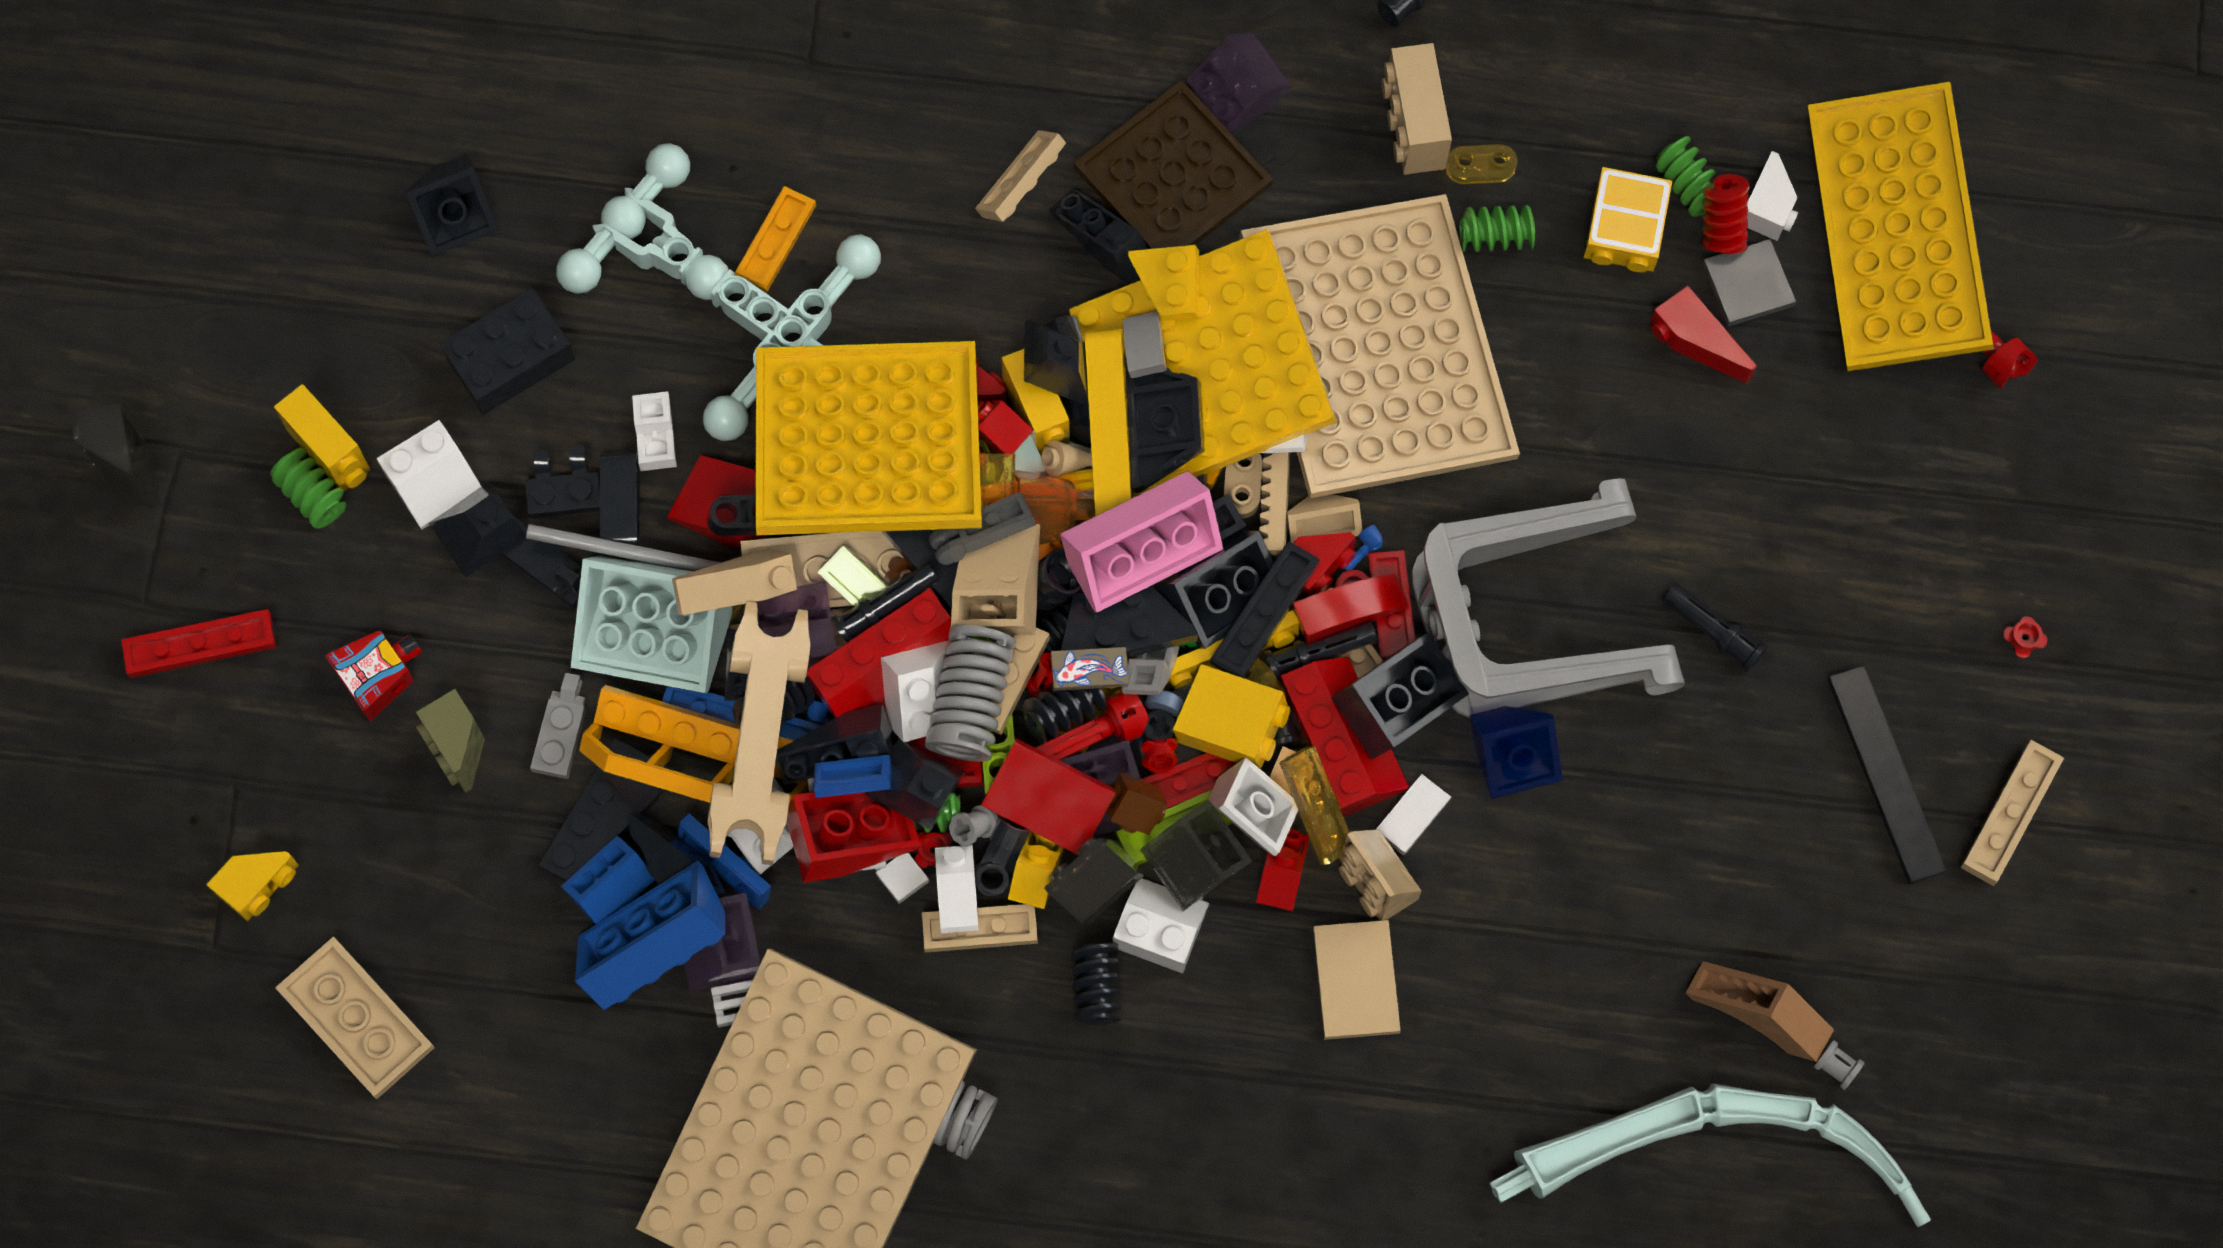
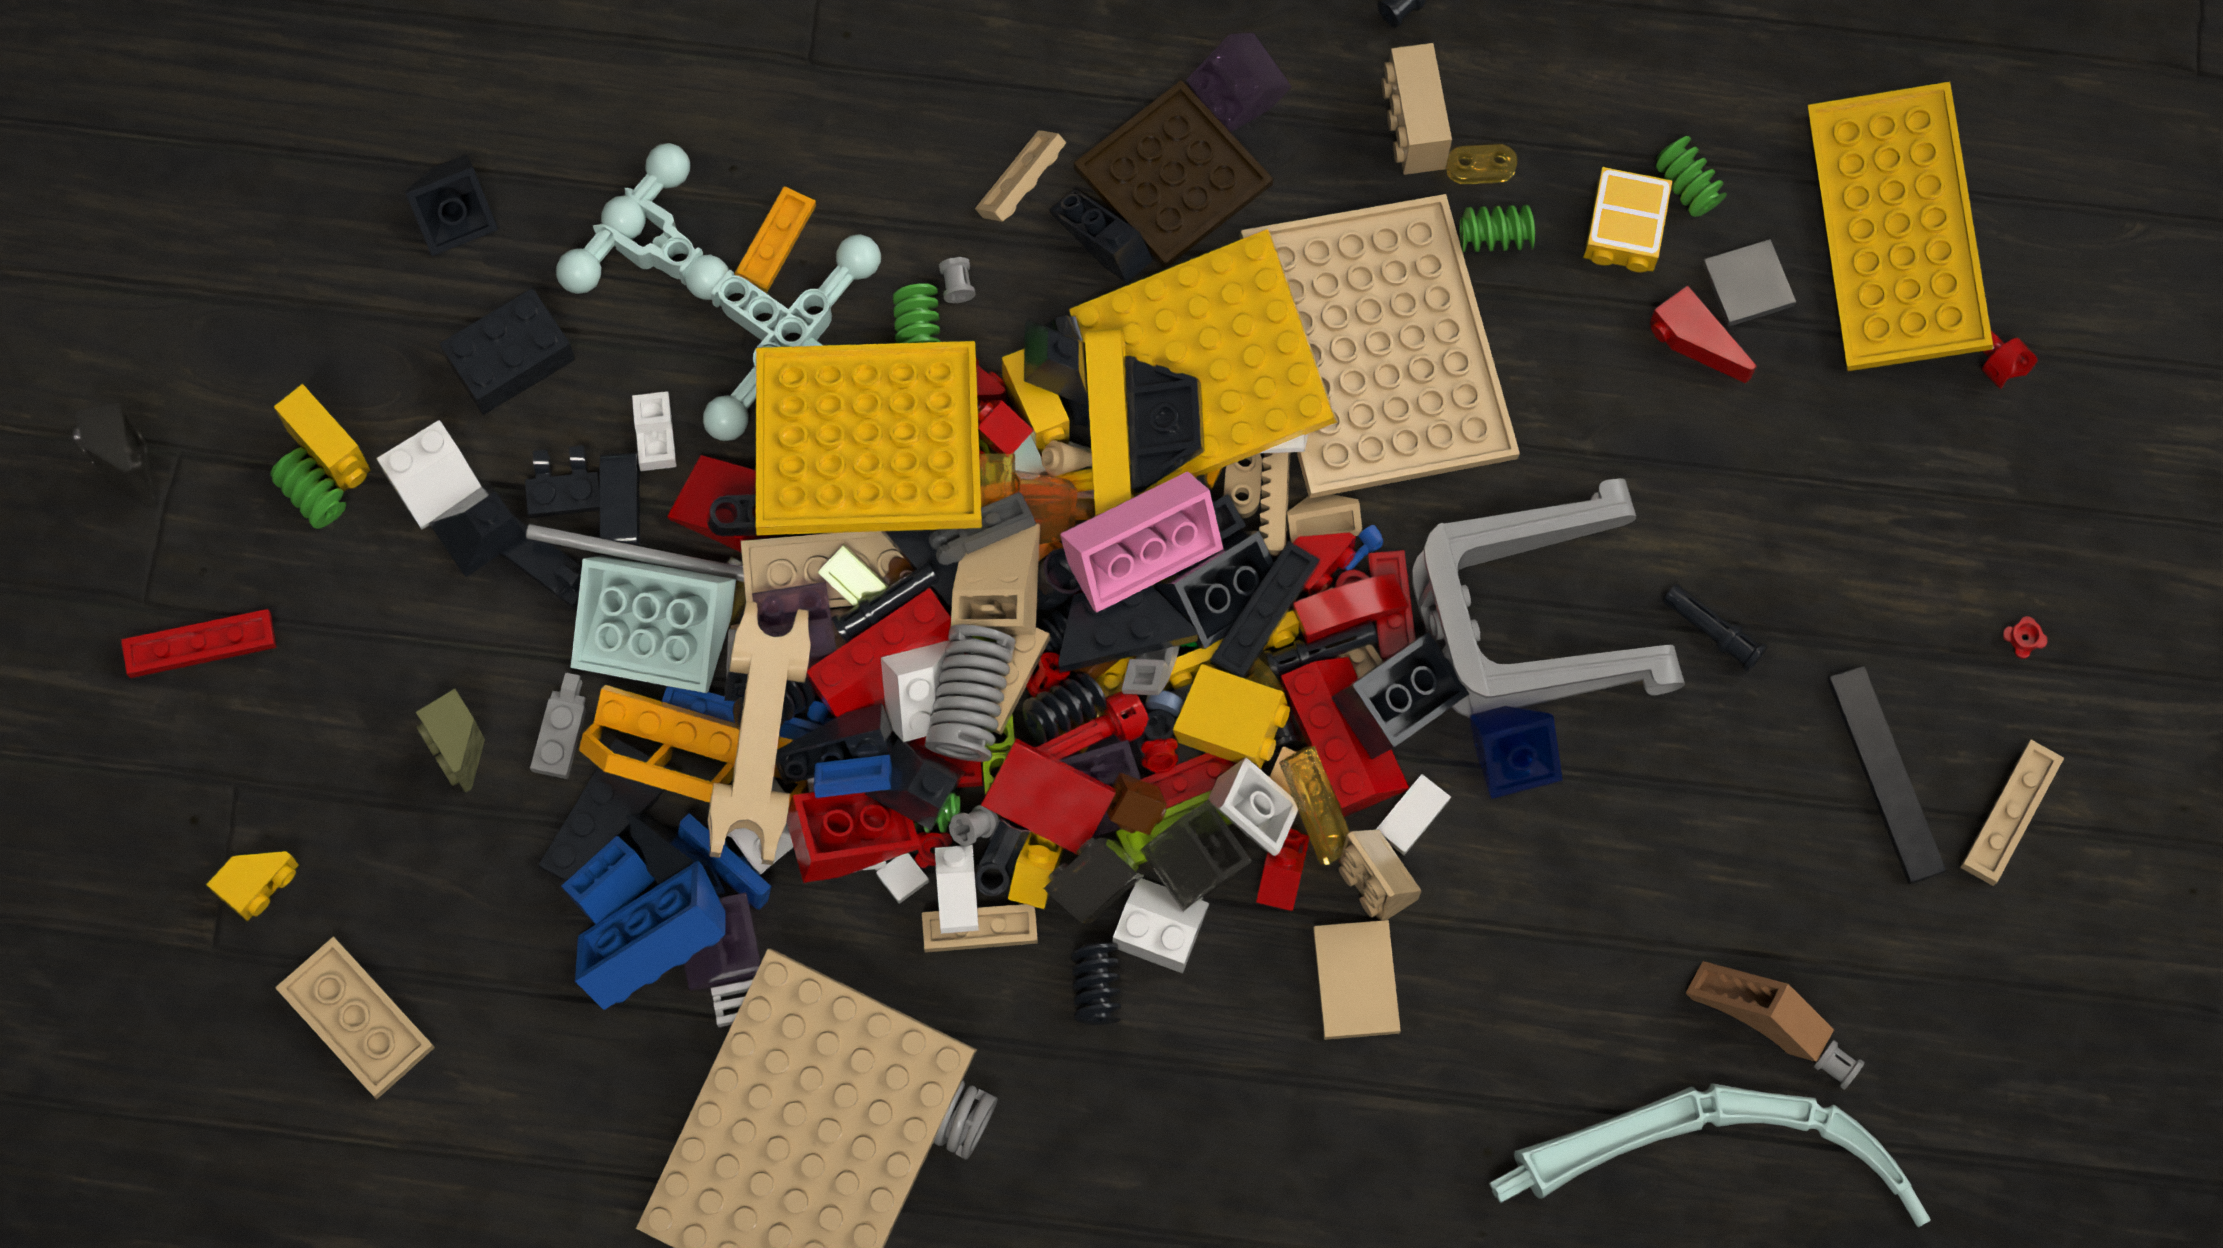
torso [325,631,422,721] -> none
tan slope [672,548,797,615] -> none
tile [1051,647,1129,691] -> none
light grey slope [1123,311,1167,378] -> none
yellow wing [1128,245,1199,321] -> none
red piece [1702,174,1749,254] -> none
white slope [1747,151,1798,241] -> none
none -> bright green piece [893,284,941,343]
none -> light grey bush [939,257,976,303]

